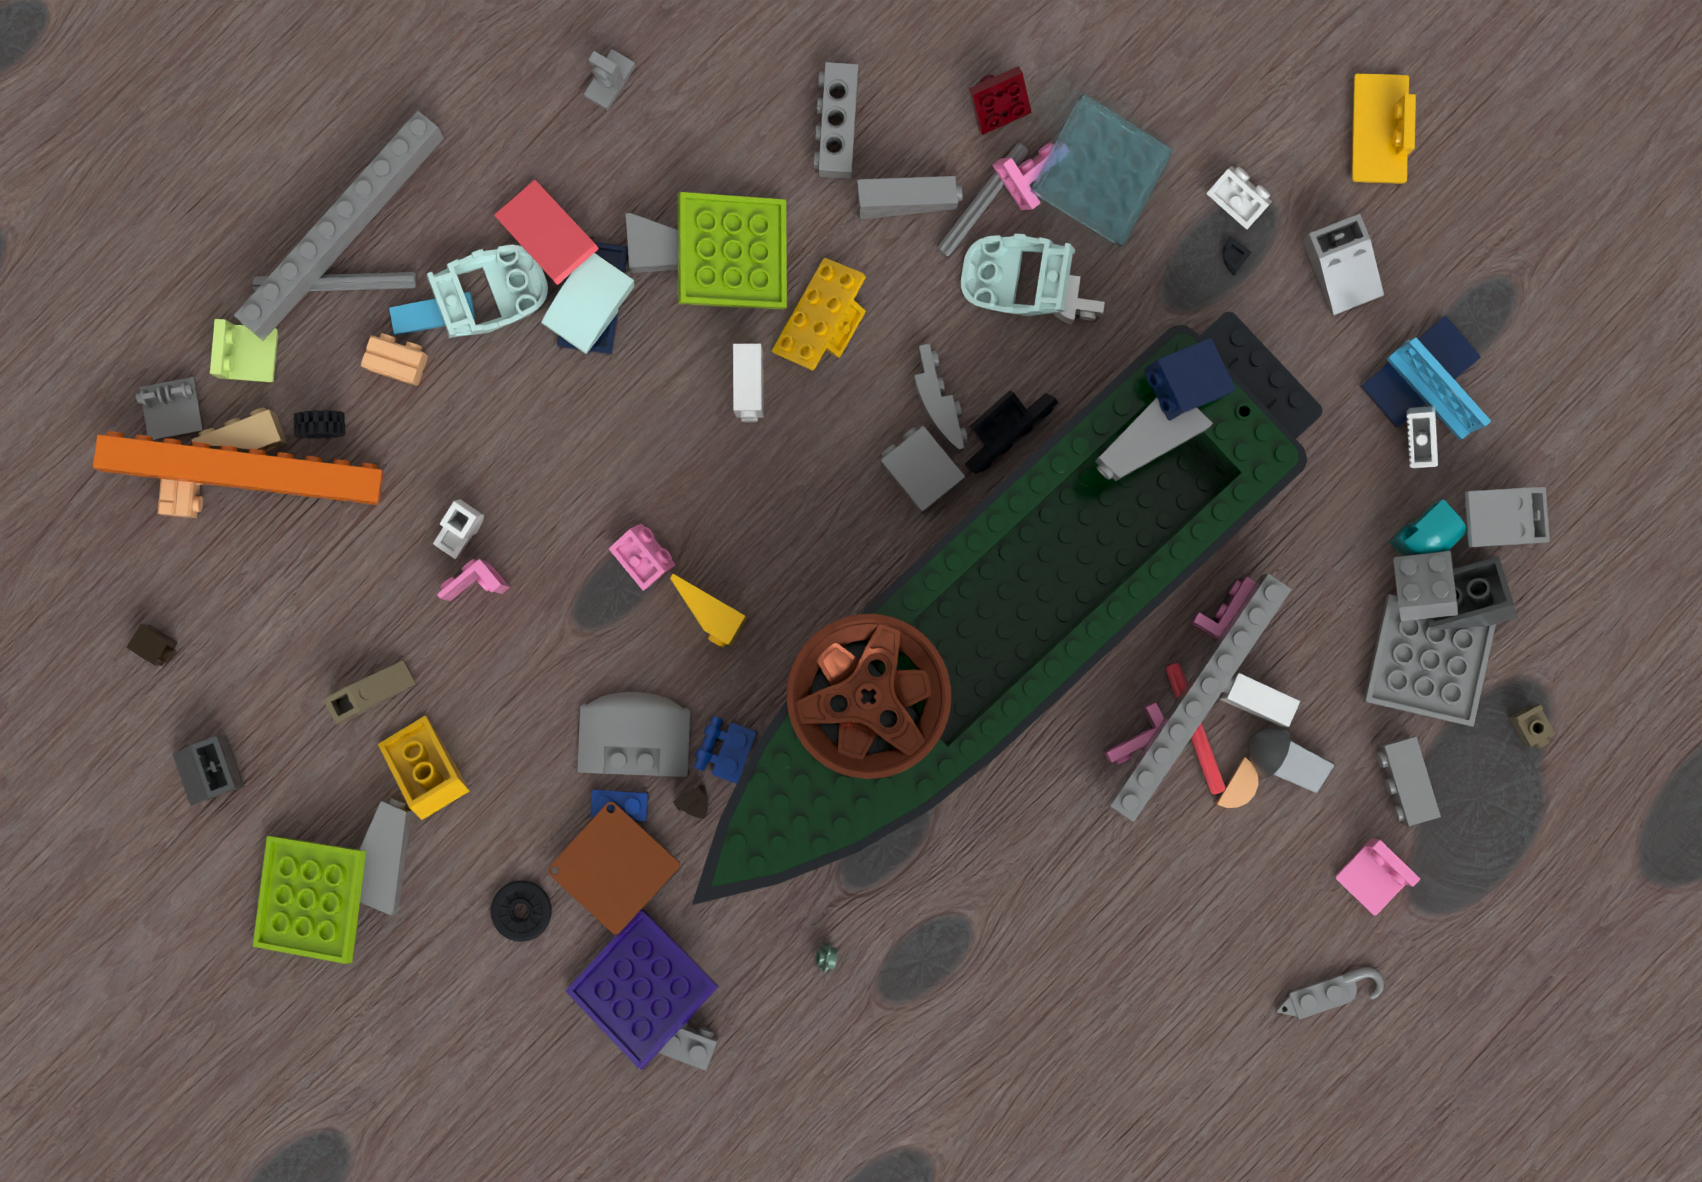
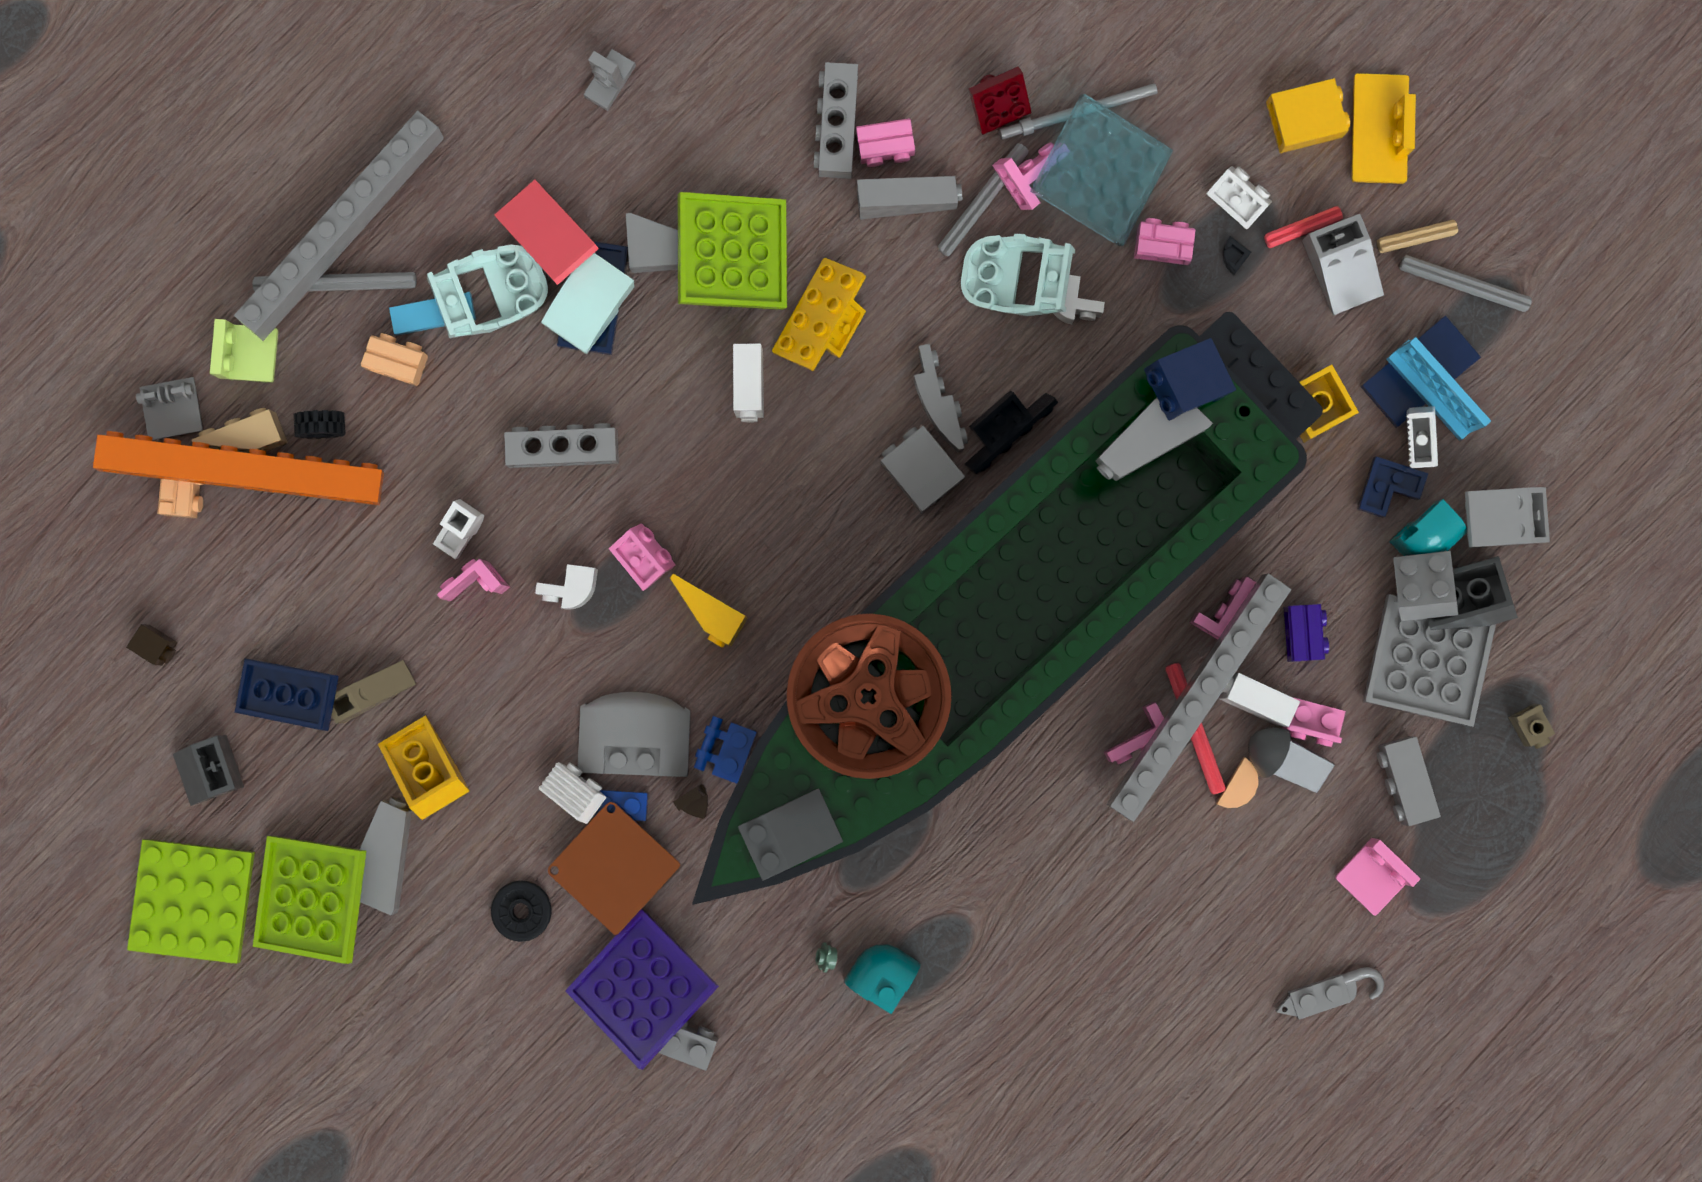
none -> lime plate [127,839,255,964]
none -> dark blue tile [234,658,339,731]
none -> light grey brick [504,423,619,468]
none -> white brick [535,564,598,610]
none -> white brick [539,762,606,824]
none -> dark grey slope [738,788,843,881]
none -> teal brick [844,944,921,1014]
none -> bright pink brick [856,118,915,167]
none -> light grey bar [999,83,1158,140]
none -> bright pink brick [1134,218,1196,265]
none -> coral axle [1264,206,1343,248]
none -> yellow brick [1266,78,1350,153]
none -> bright pink bracket [1282,697,1346,747]
none -> dark purple brick [1283,604,1329,662]
none -> yellow brick [1299,365,1359,443]
none -> dark blue plate [1357,456,1428,518]
none -> tan axle [1377,220,1458,253]
none -> light grey axle [1399,255,1532,312]

